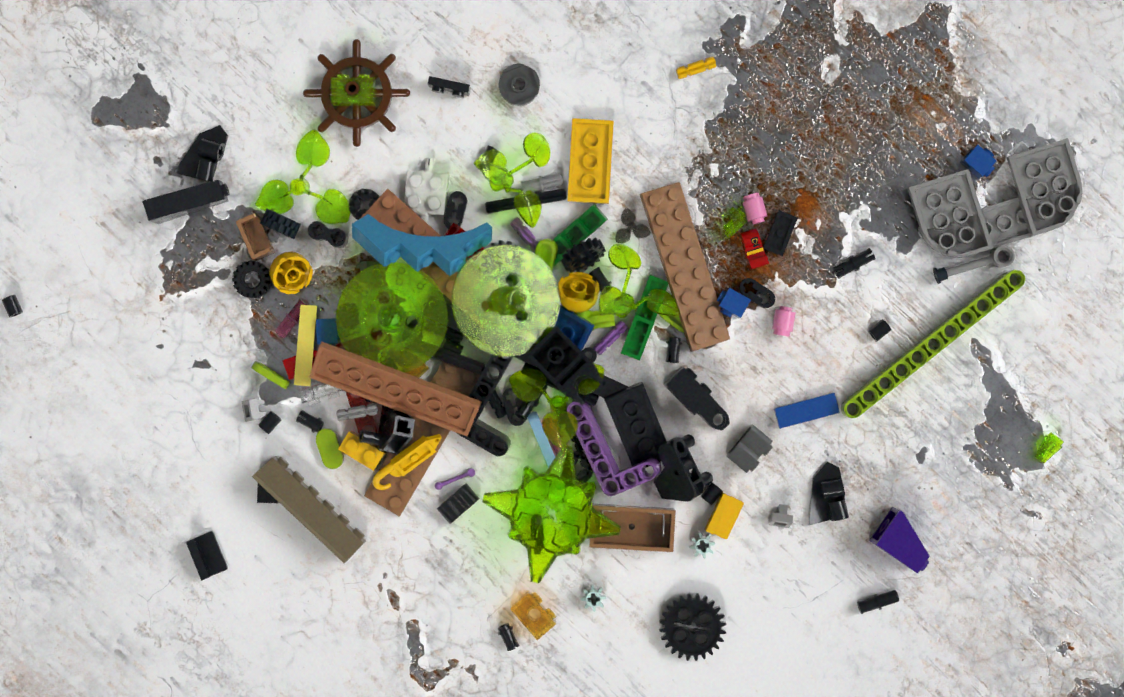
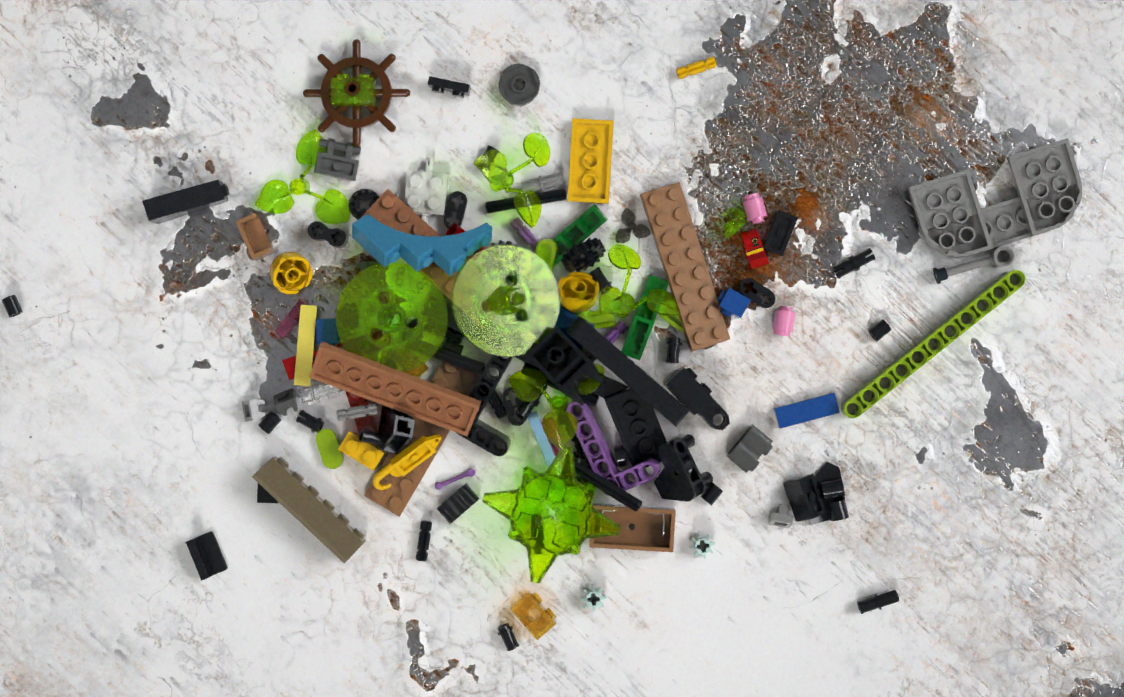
black panel [175,125,228,182] -> none
black tyre [232,260,272,298] -> none
lime tile [251,361,290,389] -> none
black wheel [260,208,301,239] -> none
black gear [659,593,727,661] -> none
yellow panel [704,492,744,539] -> none
dark purple slope [869,507,930,573] -> none
blue brick [960,145,996,179] -> none
clear neon green cone [1035,432,1064,464] -> none
none -> dark grey tile [273,388,298,416]
none -> dark grey plate [314,138,361,181]
none -> black axle [416,520,432,561]
none -> black beam [566,316,690,427]
none -> black axle [568,460,642,511]
none -> black tile [614,445,627,467]
none -> black panel [783,473,827,522]

